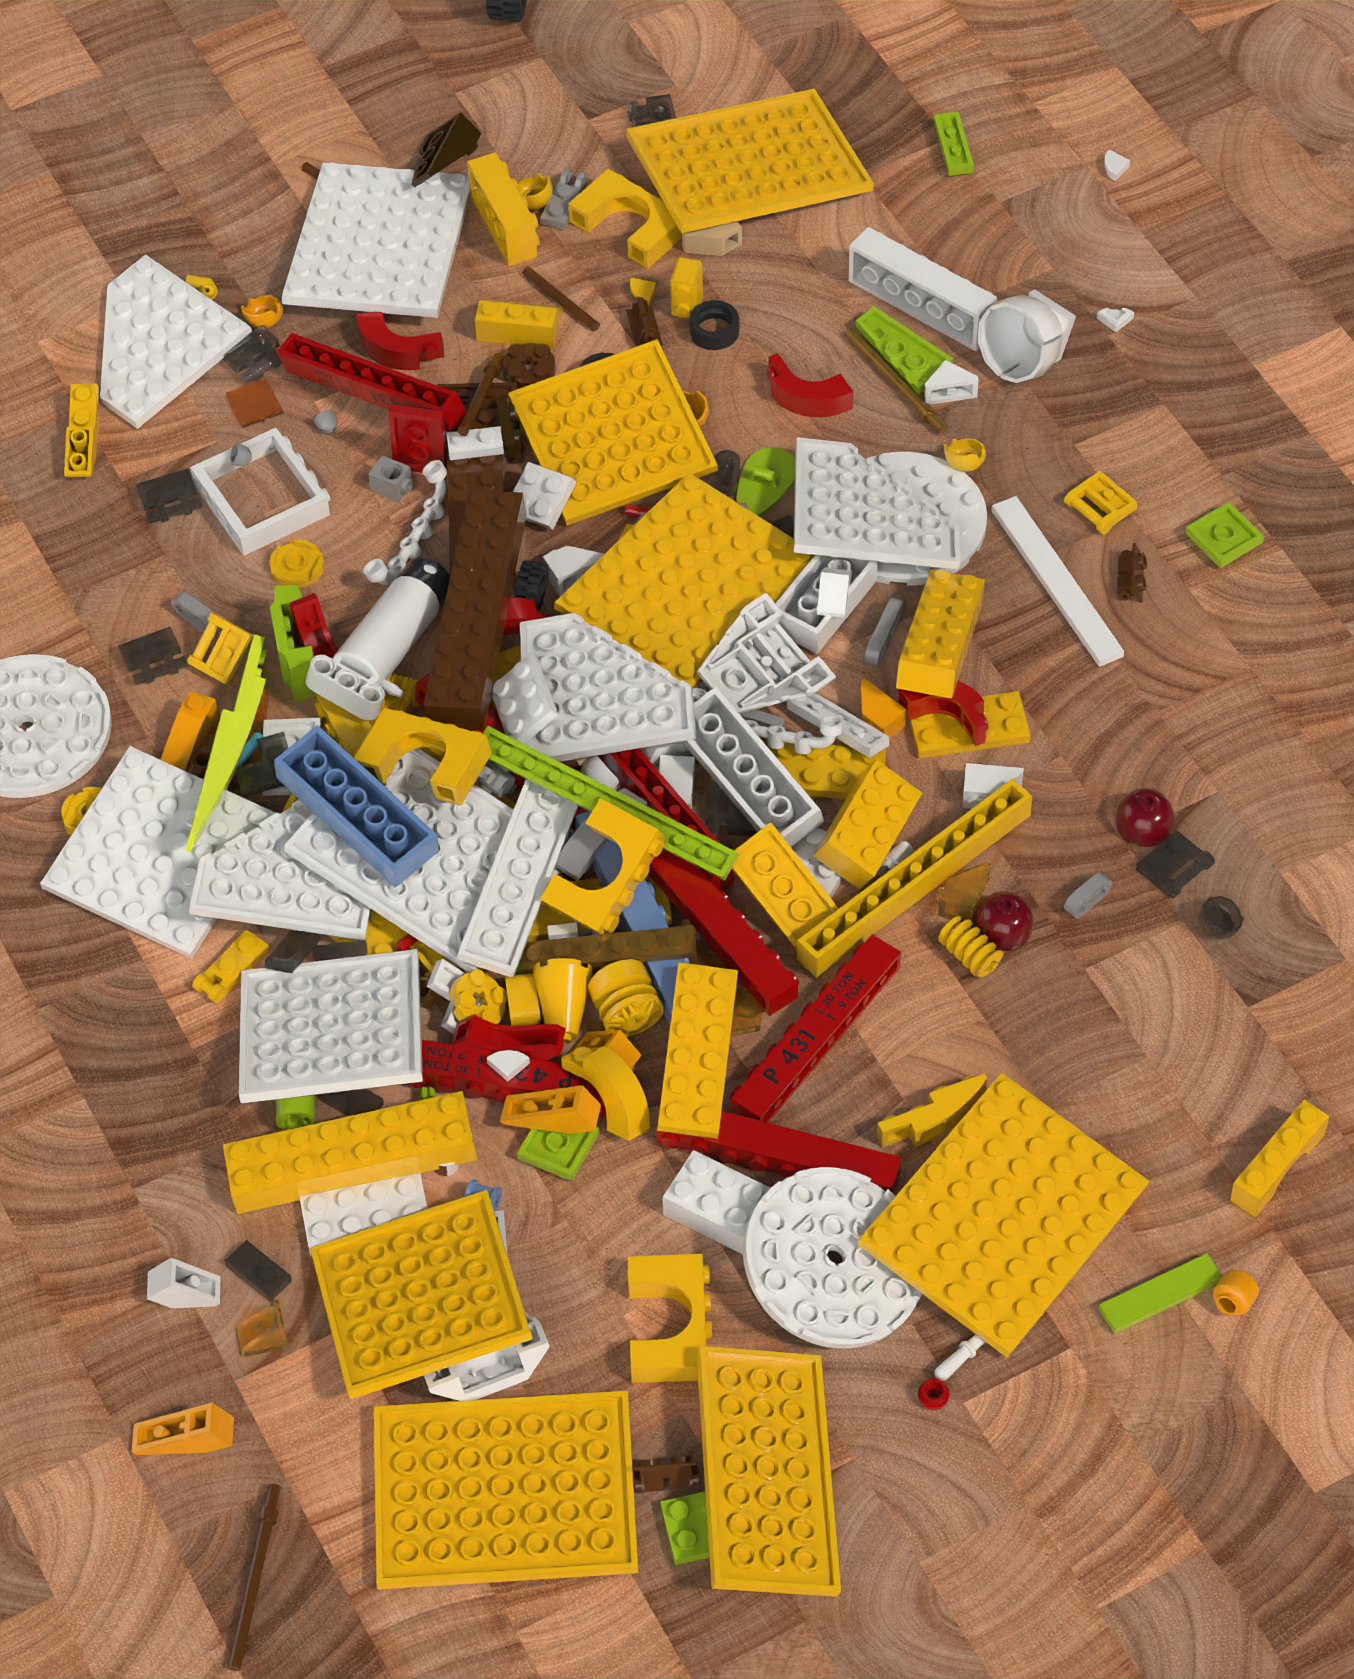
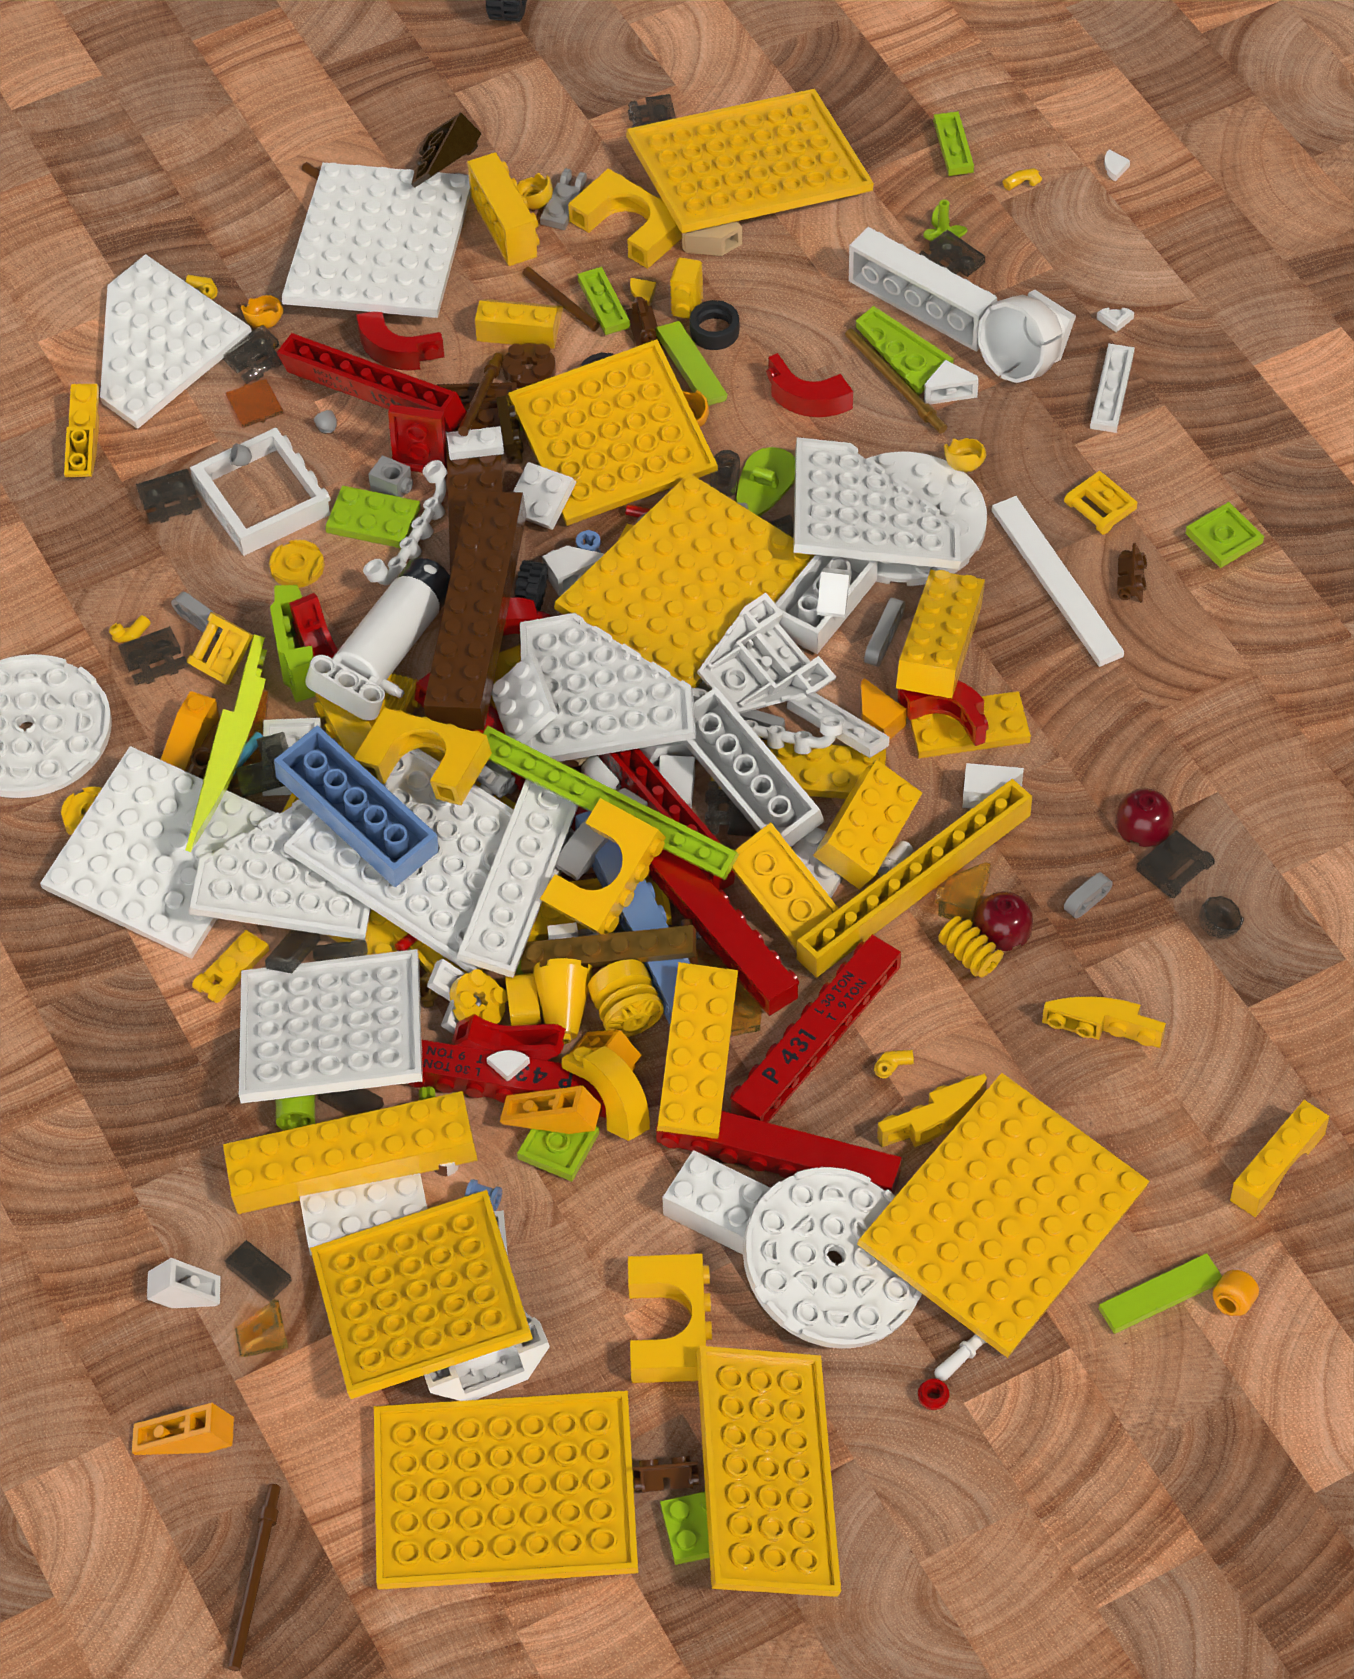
none -> yellow arm [109,615,151,643]
none -> lime plate [325,485,421,548]
none -> medium blue bush [576,530,601,553]
none -> lime plate [577,267,630,335]
none -> lime tile [655,321,728,406]
none -> yellow arm [874,1049,914,1078]
none -> clear smoke plate [919,230,985,277]
none -> lime plant [923,199,968,242]
none -> yellow arm [1002,168,1042,191]
none -> yellow slope [1042,996,1166,1048]
none -> white tile [1090,343,1135,433]

